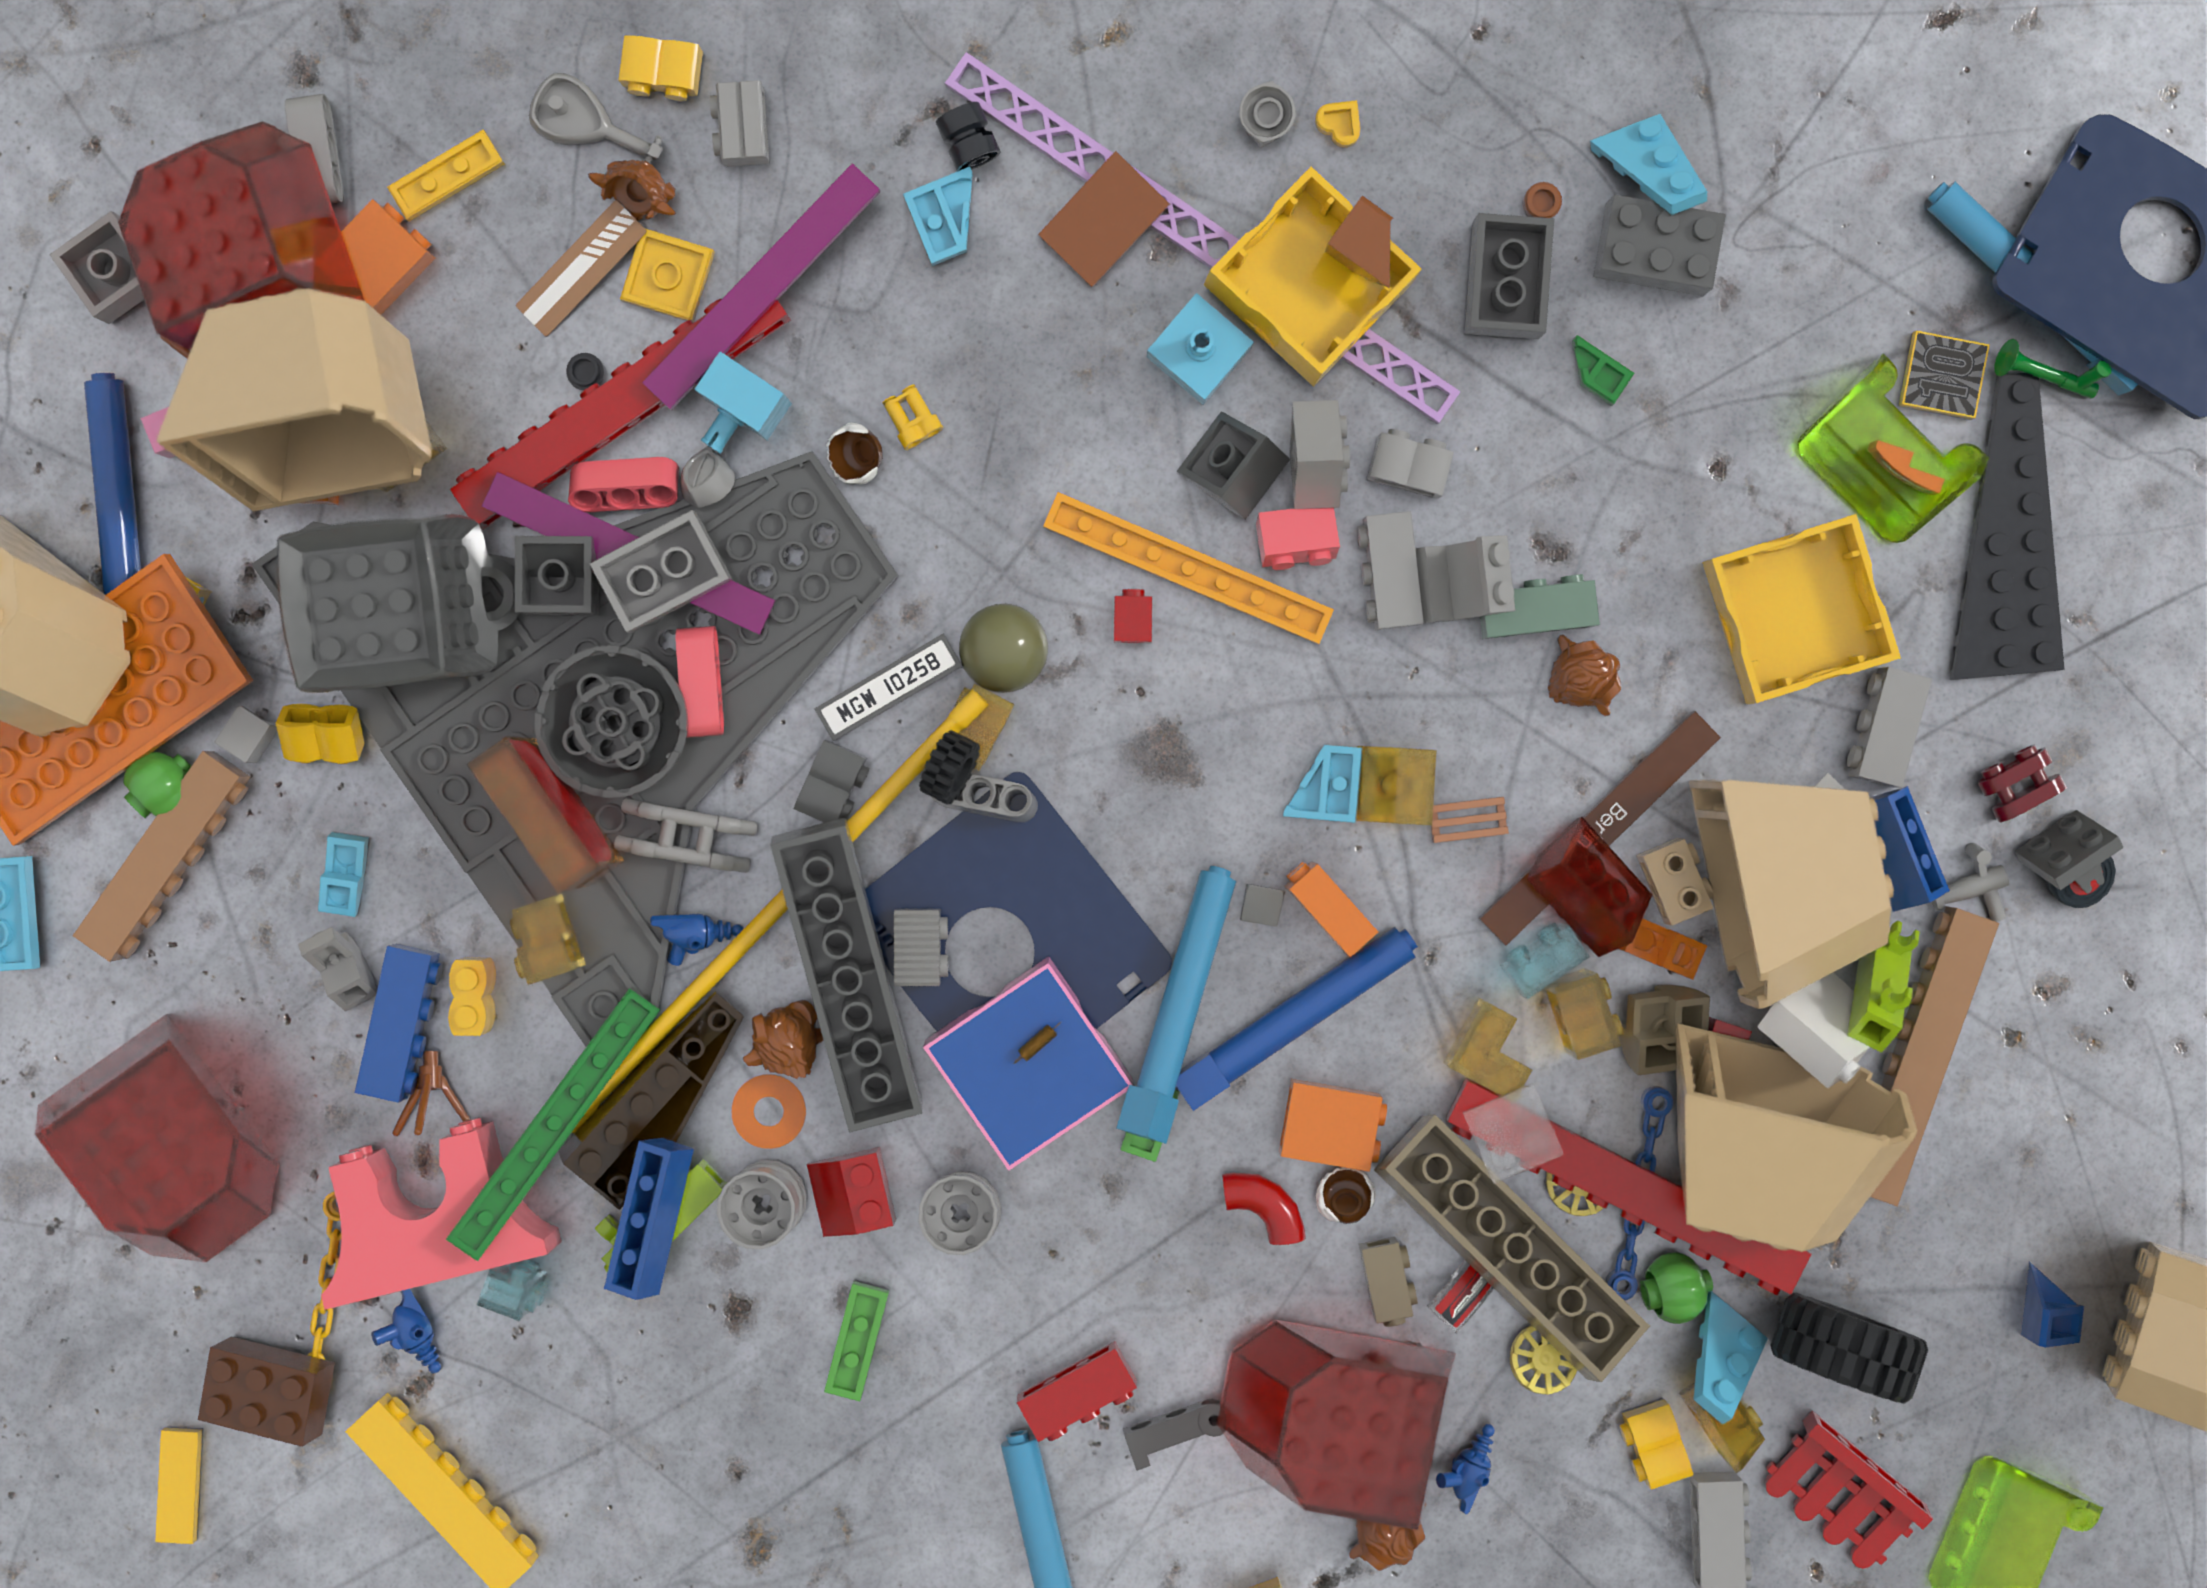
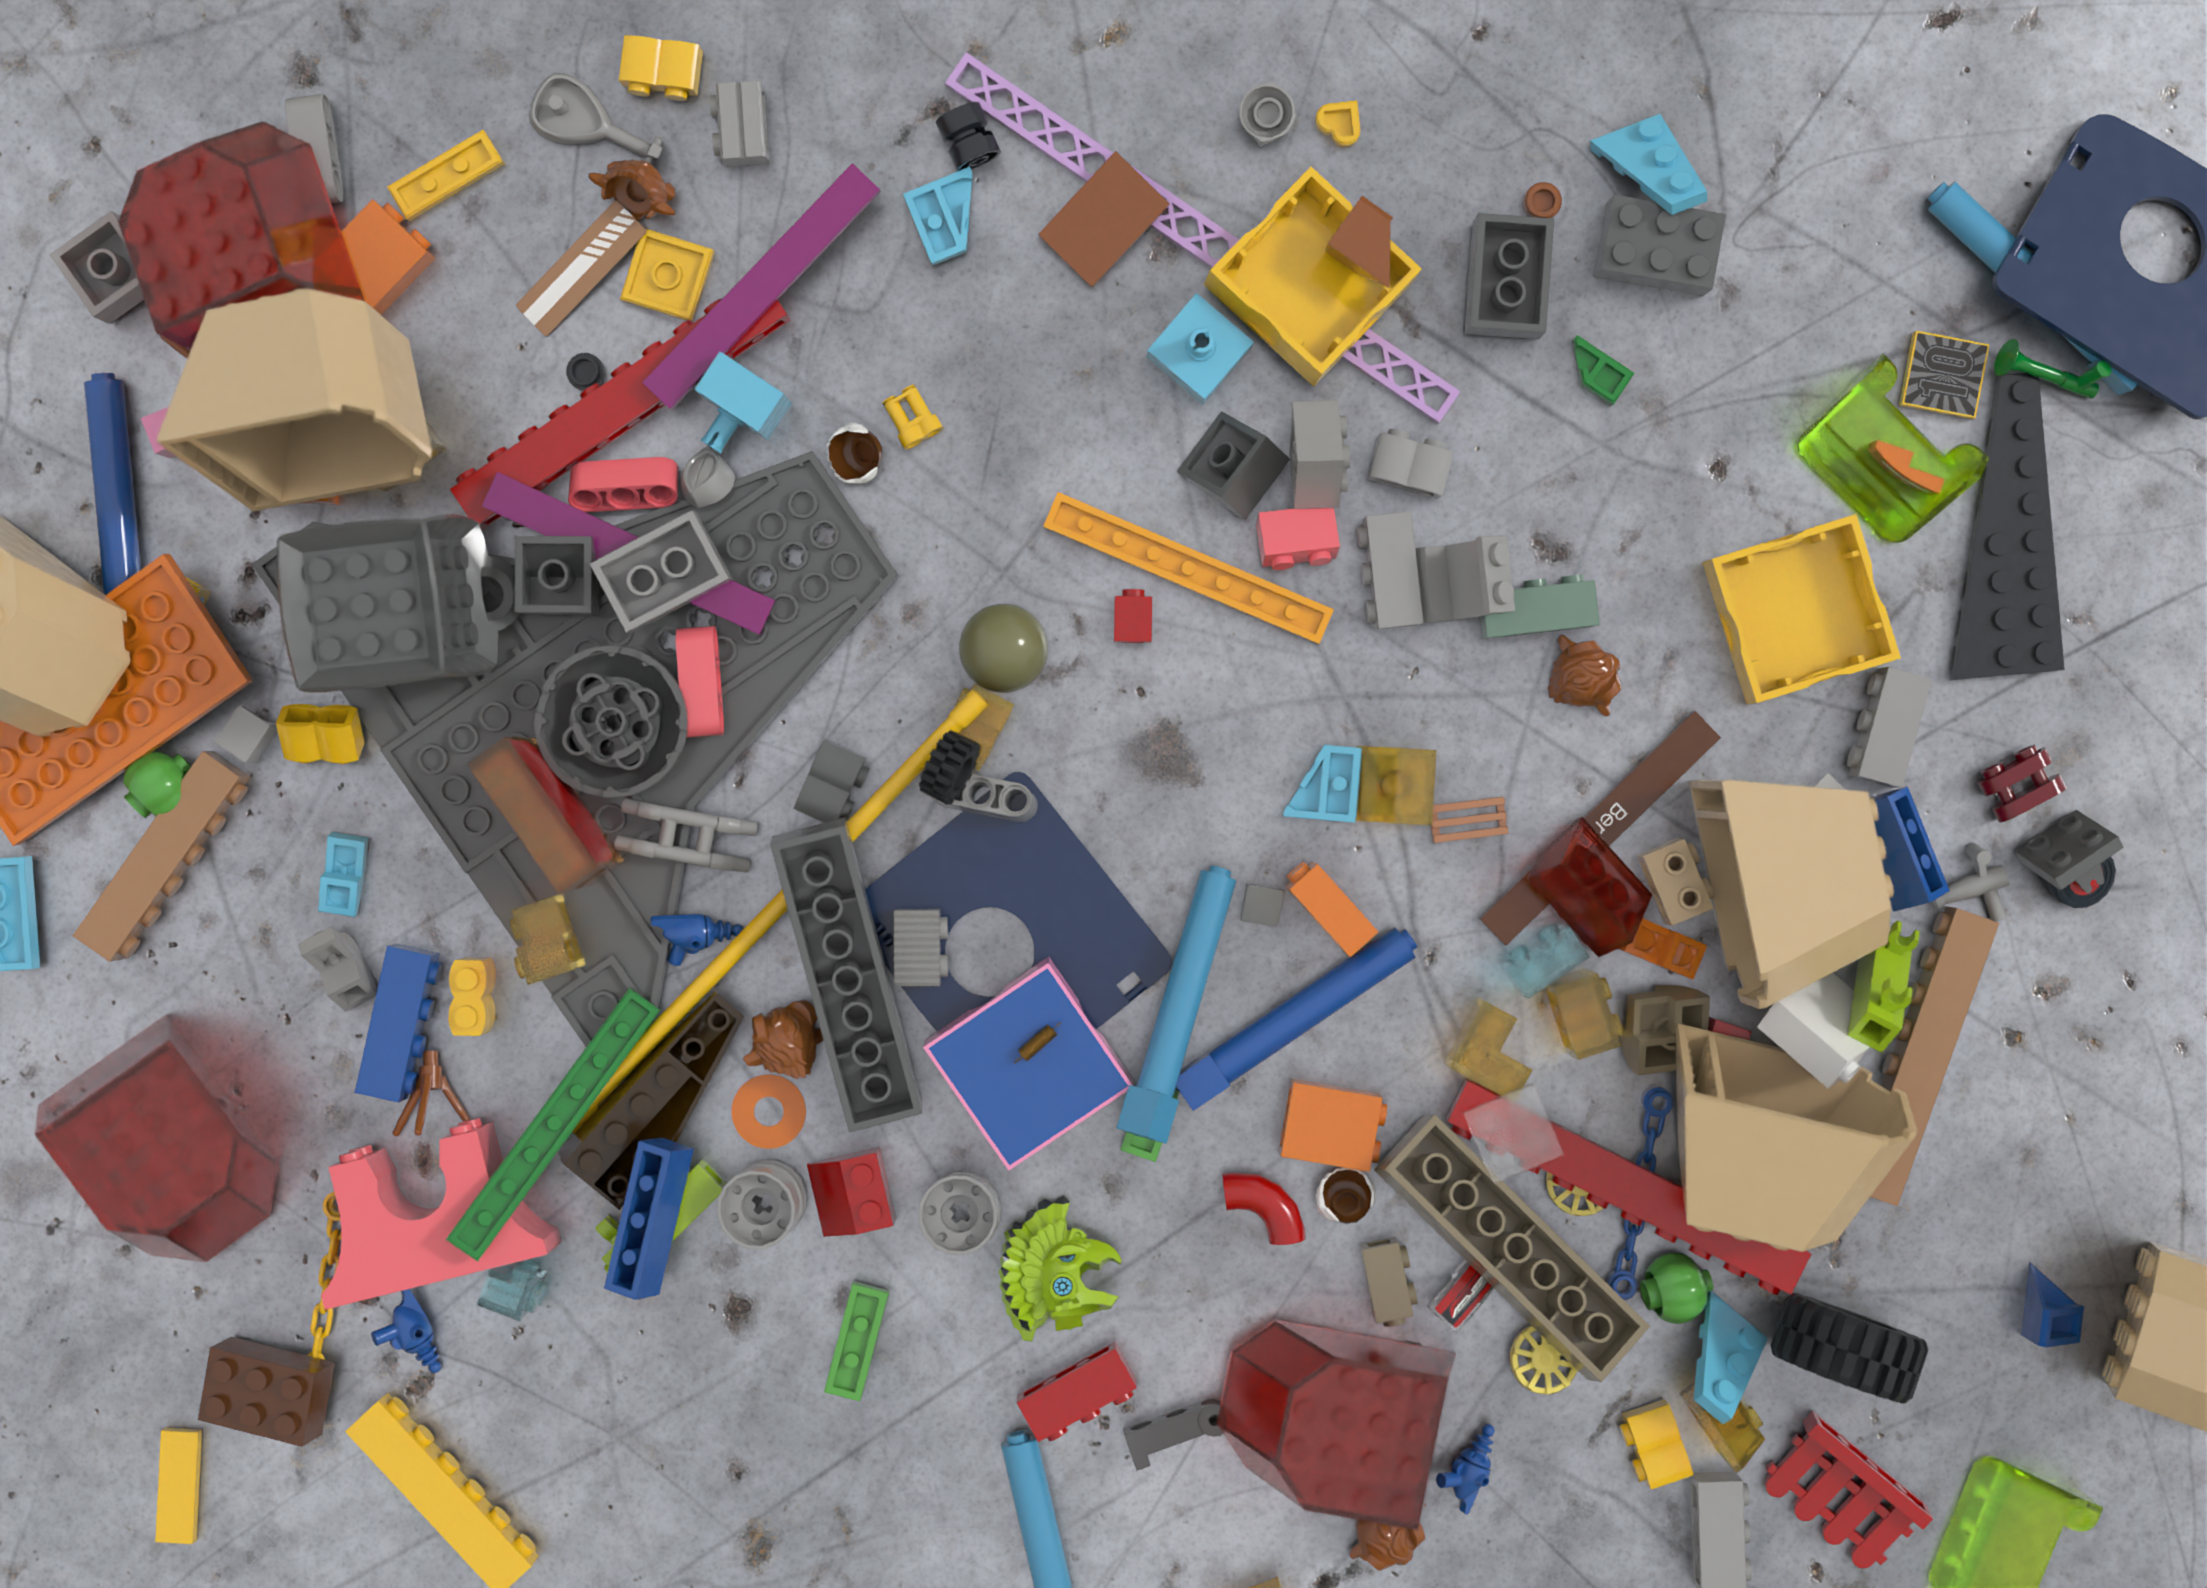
tile [814,633,962,741] -> none
none -> lime piece [998,1196,1122,1342]

